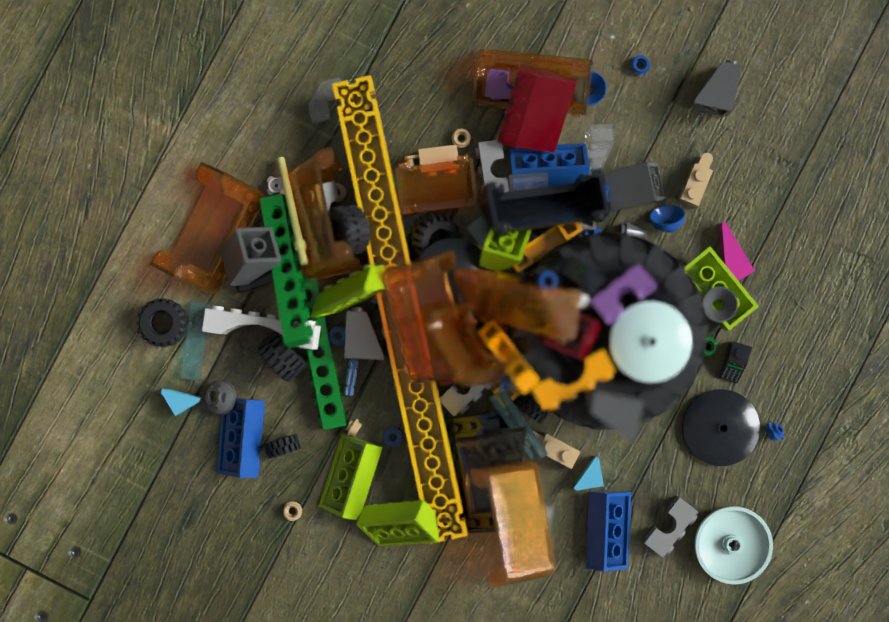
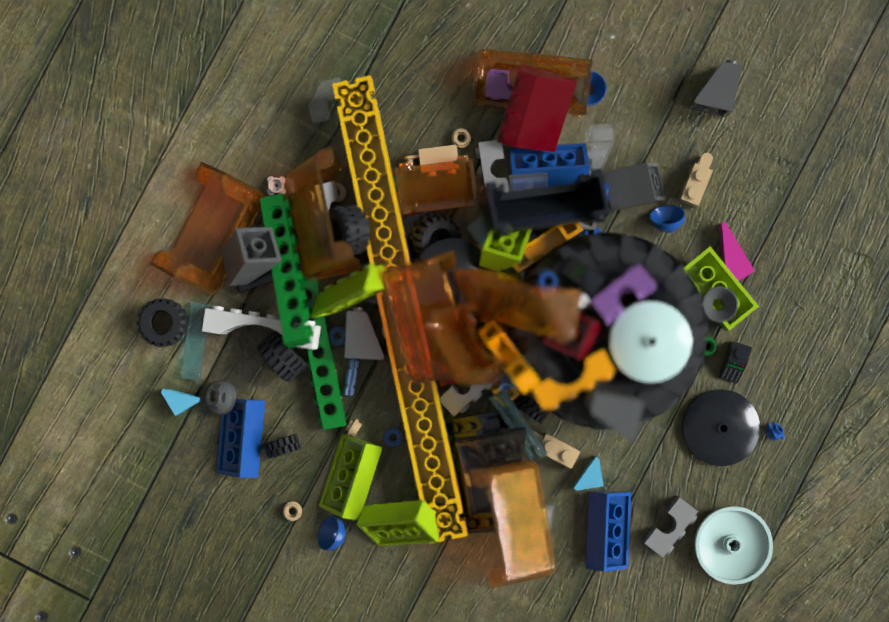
yellowish green bar [277,157,308,265] -> none
dark grey cone [617,222,647,239] -> none
blue plate [630,55,650,75] -> none
none -> blue piece [318,516,346,551]

